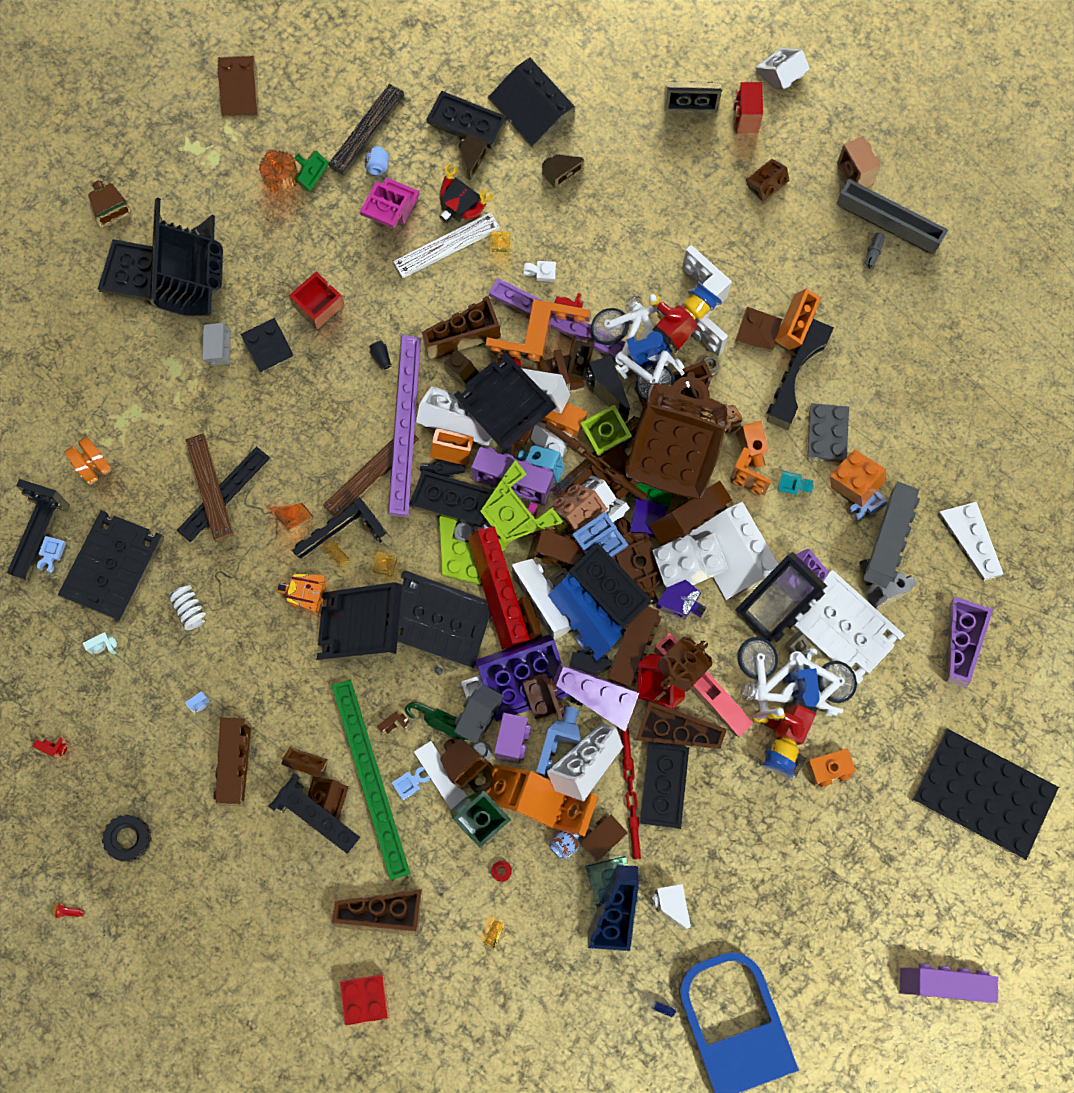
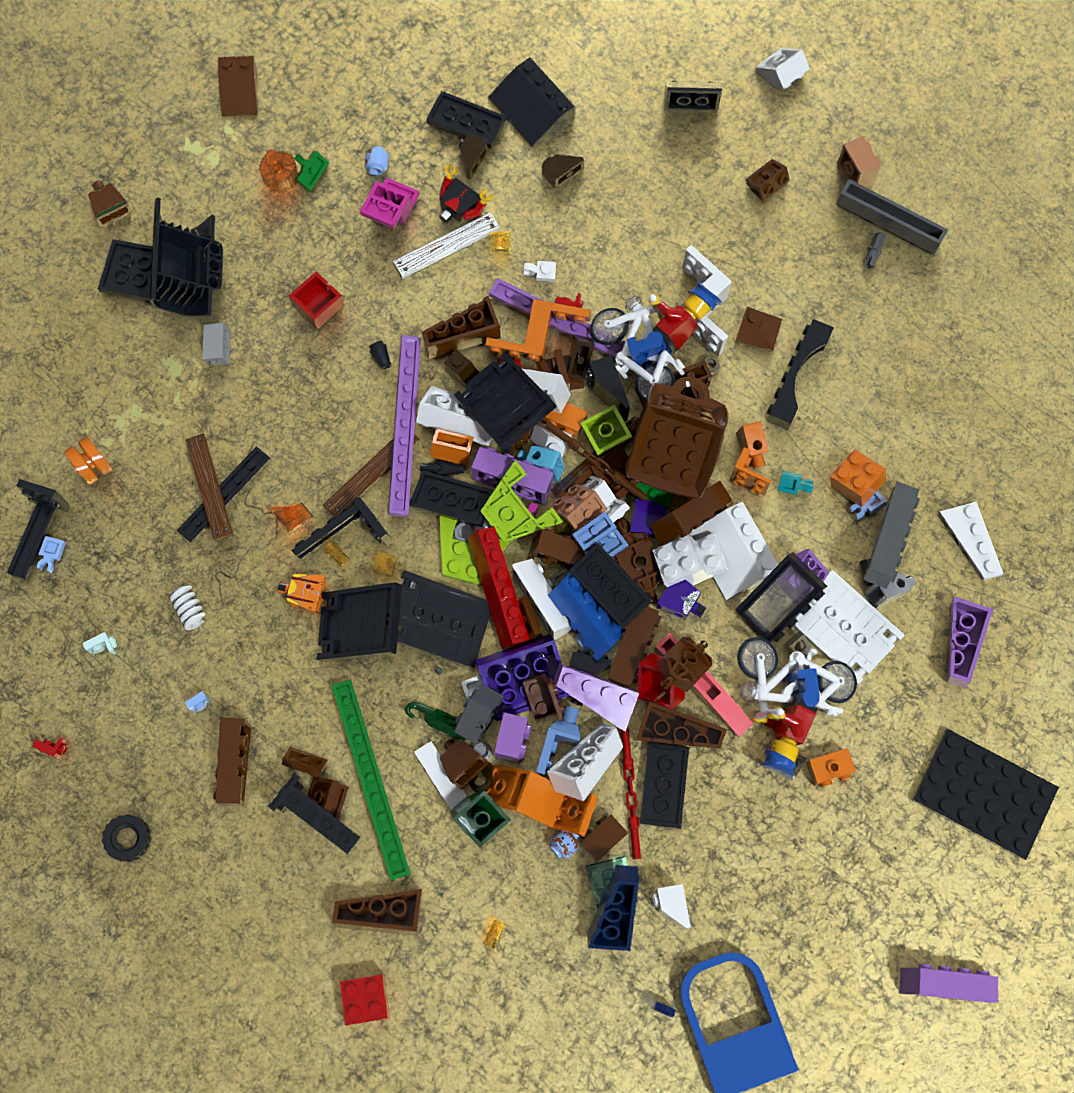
red piece [51,903,84,918] -> none
black door [58,510,164,622] -> none
black slope [240,318,294,374] -> none
black tile [328,83,404,175] -> none
reddish brown bracket [377,711,410,735] -> none
light blue plate [392,767,431,801] -> none
red plate [491,861,512,882] -> none
medium nougat head [724,403,743,433] -> none
red piece [733,82,763,134] -> none
orange brick [775,288,821,351] -> none
dark grey plate [807,403,849,463] -> none

